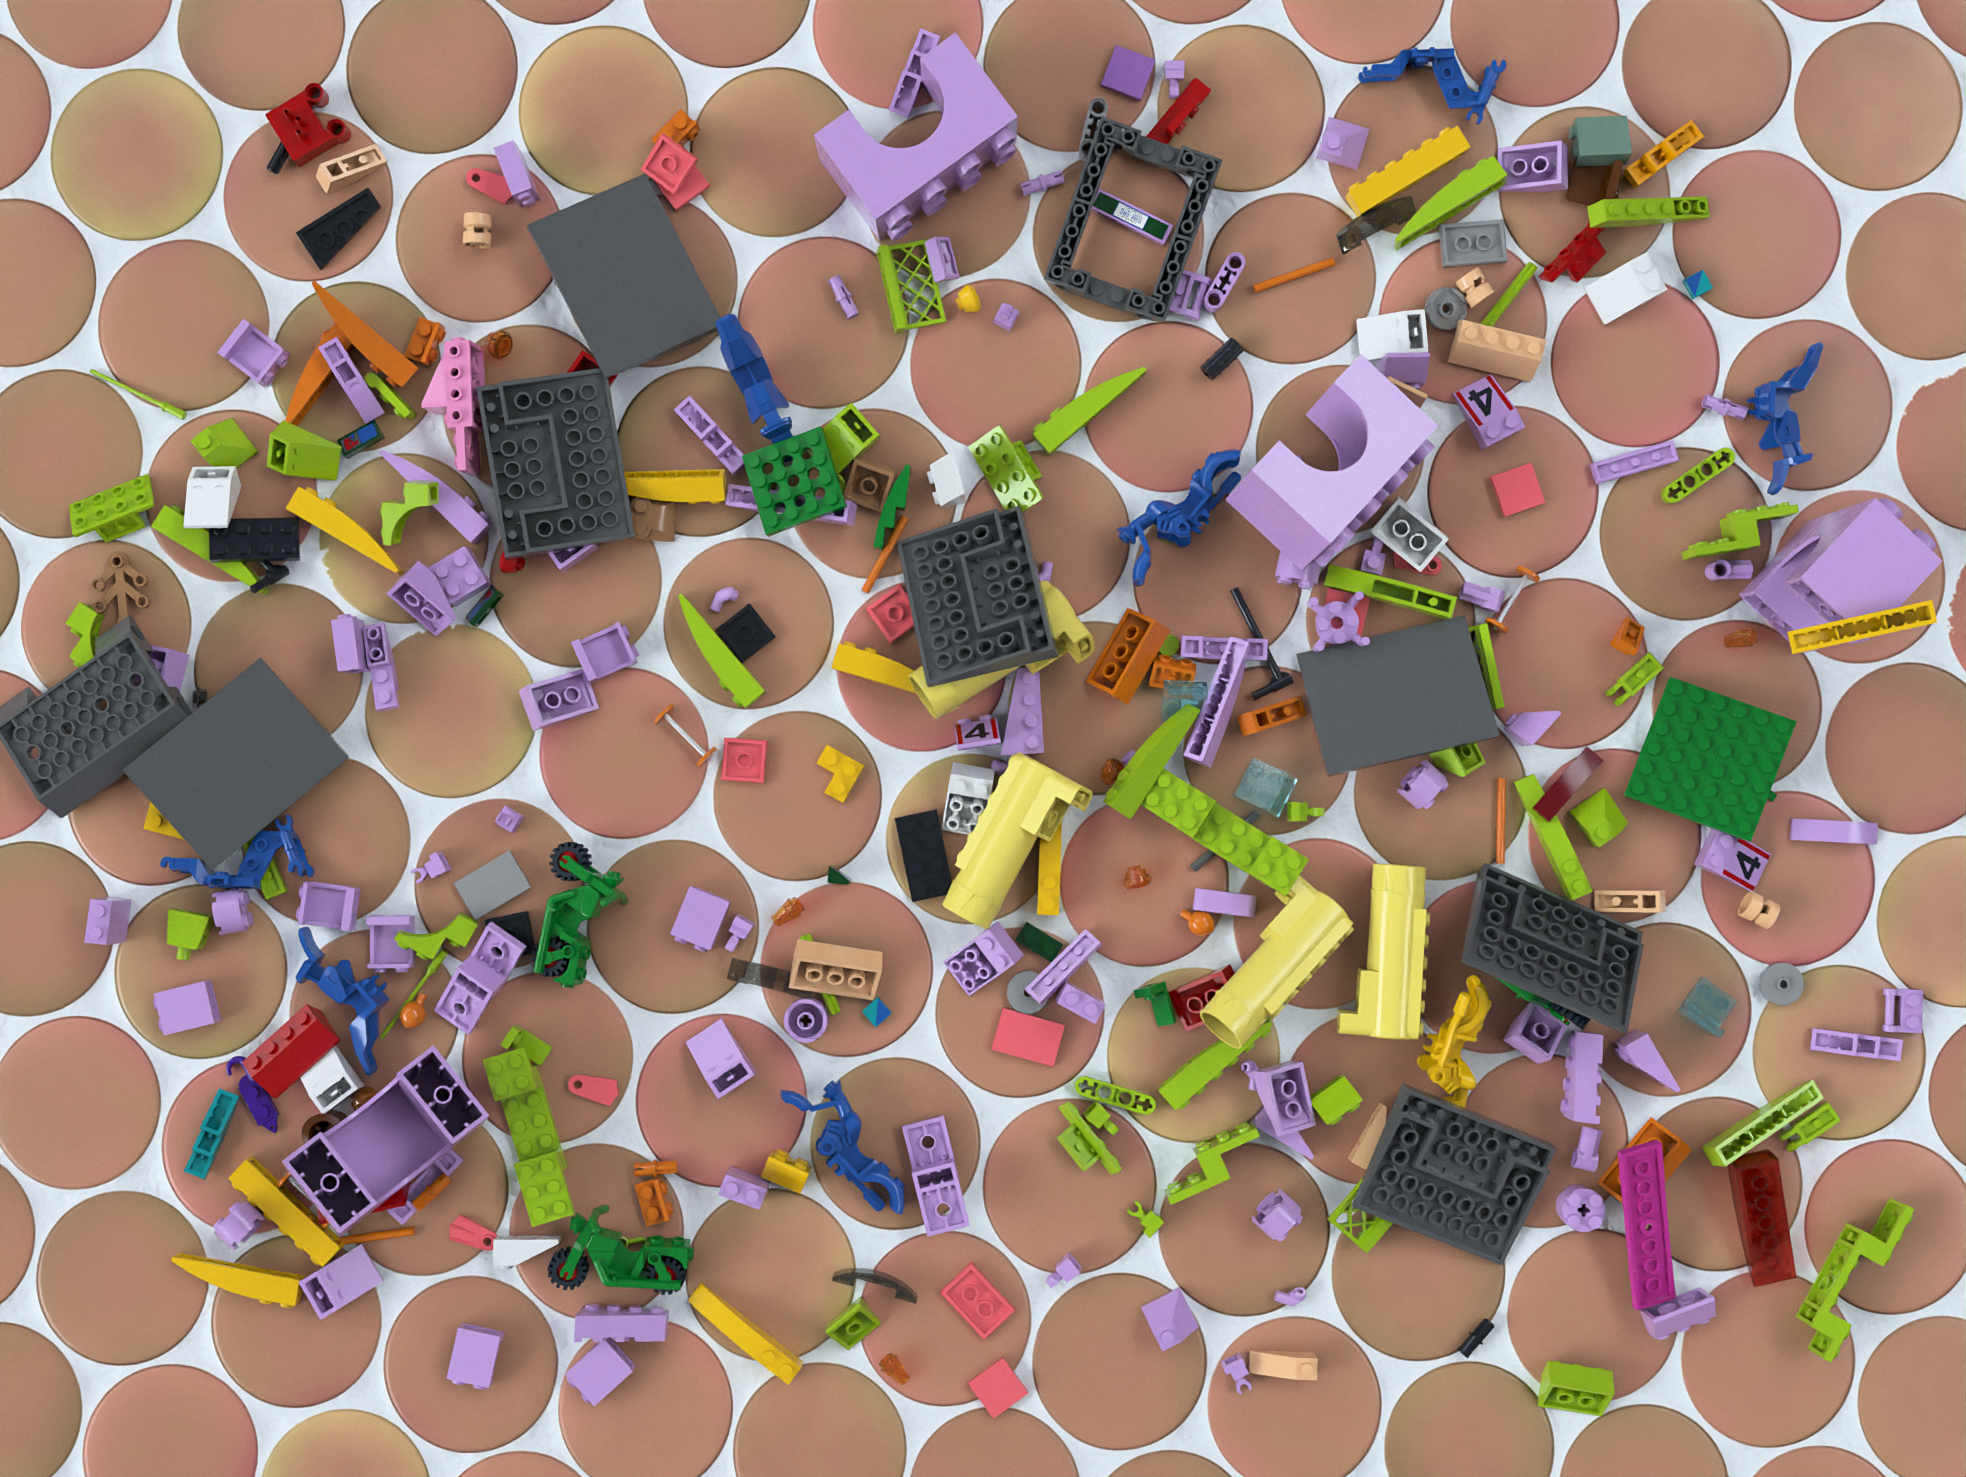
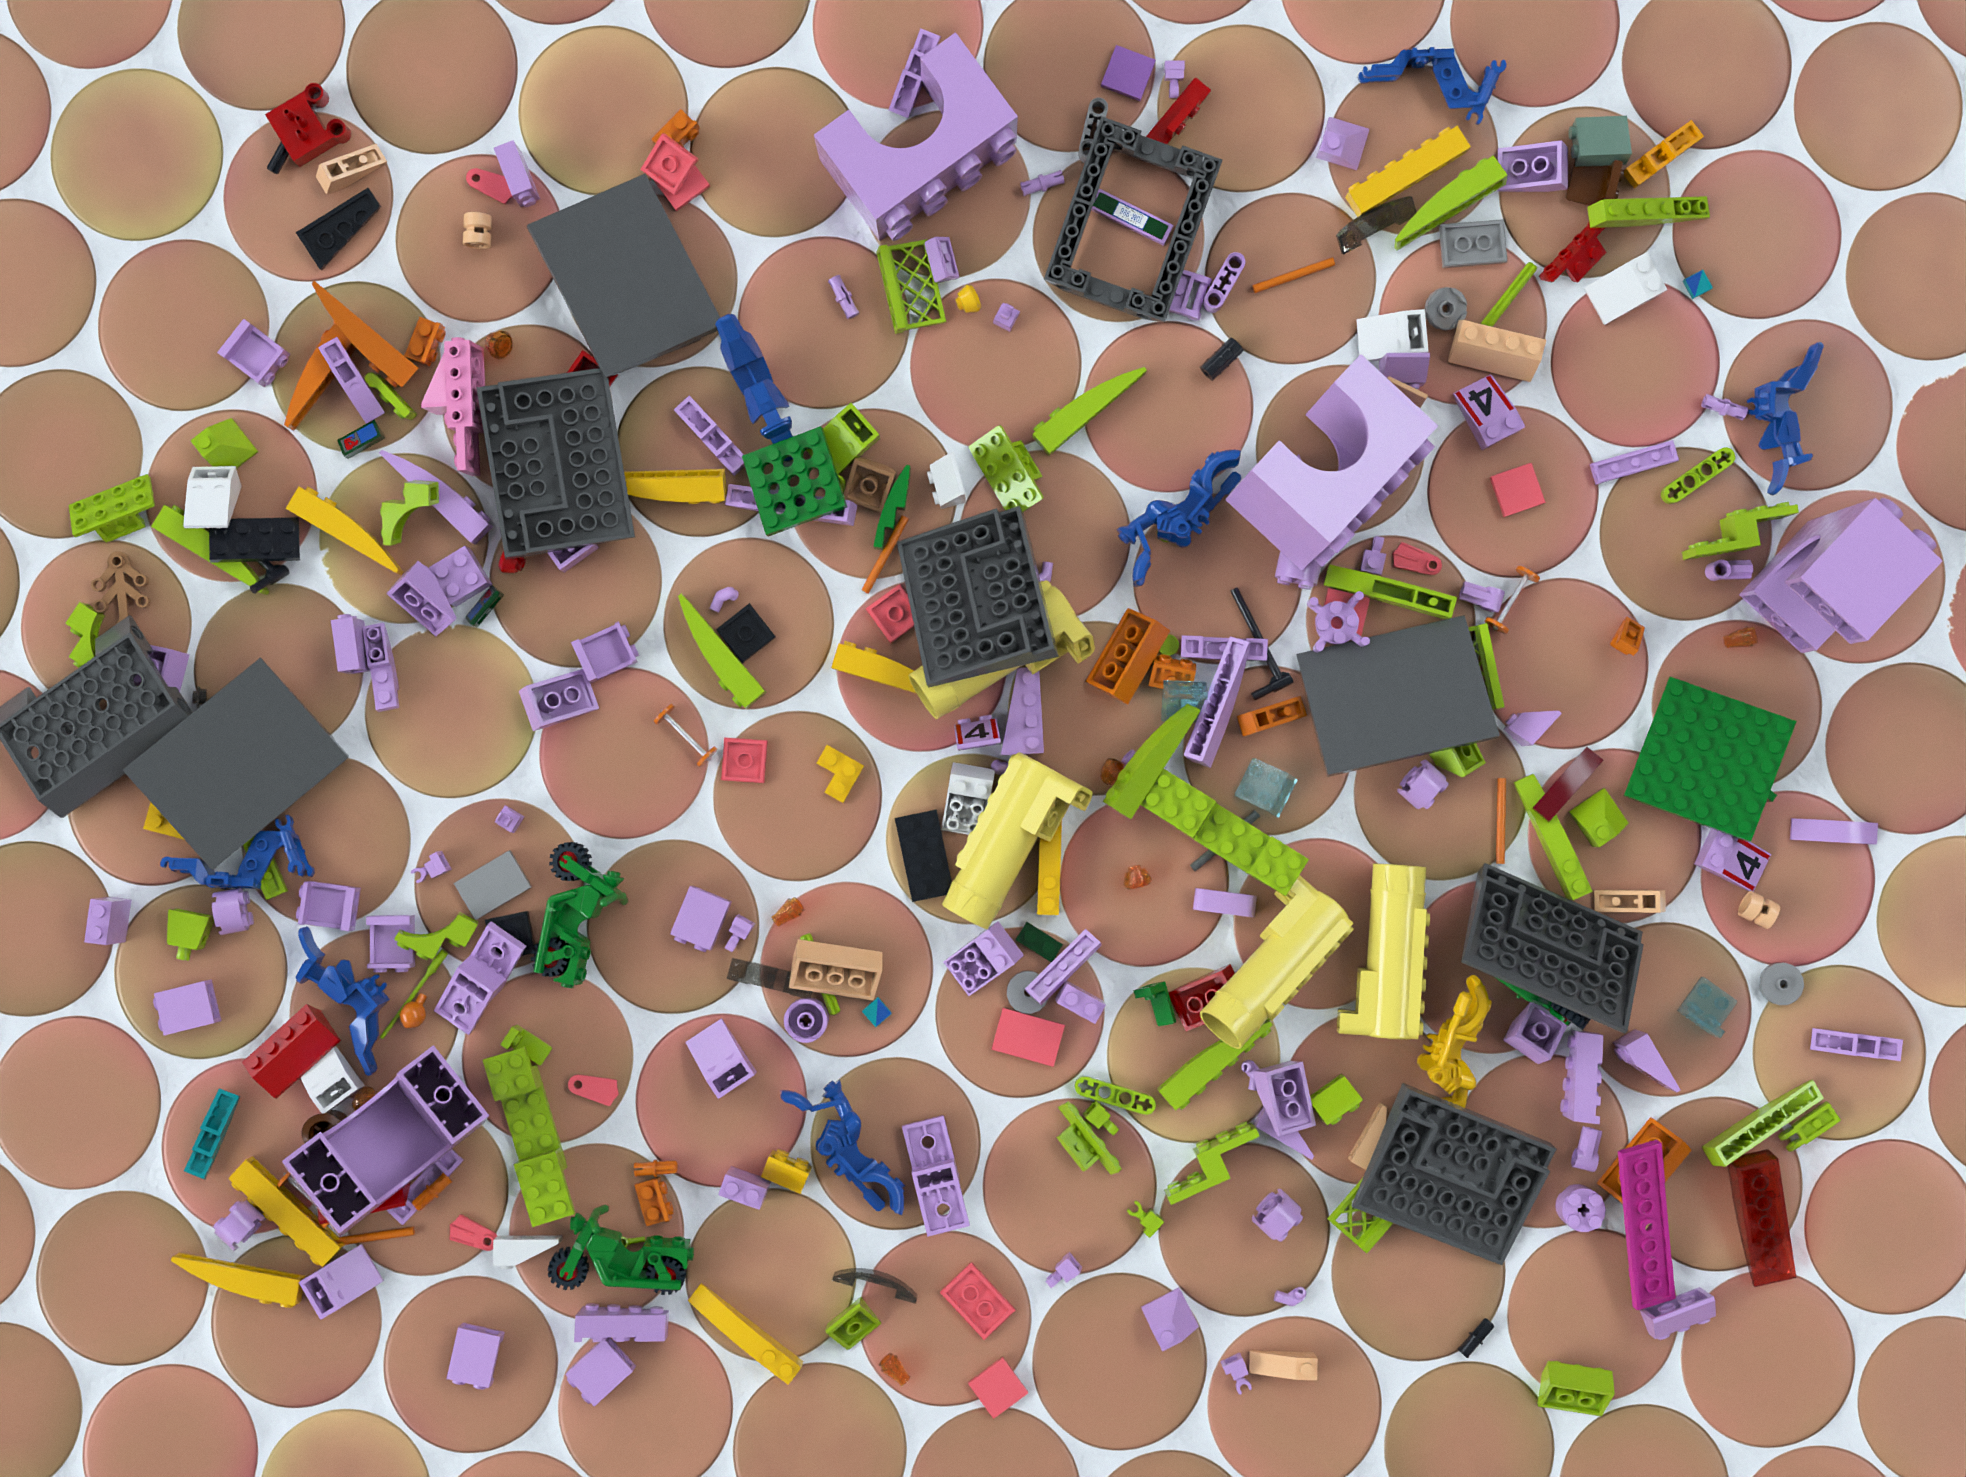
lime piece [90,369,187,420] -> none
dark purple plate [226,1056,280,1133] -> none
lime slope [266,420,342,481] -> none
medium nougat slope [630,497,676,542] -> none
dark green slope [827,865,852,885] -> none
orange piece [1180,909,1215,936] -> none
lime piece [1287,802,1324,821] -> none
white slope [1370,496,1449,572] -> none
light nougat wheel [1455,267,1495,308] -> none
lime hinge [1605,652,1664,706] -> none
yellow slope [1787,600,1937,654] -> none
lime bracket [1795,1198,1915,1363] -> none
lavender plate [1882,988,1923,1033] -> none

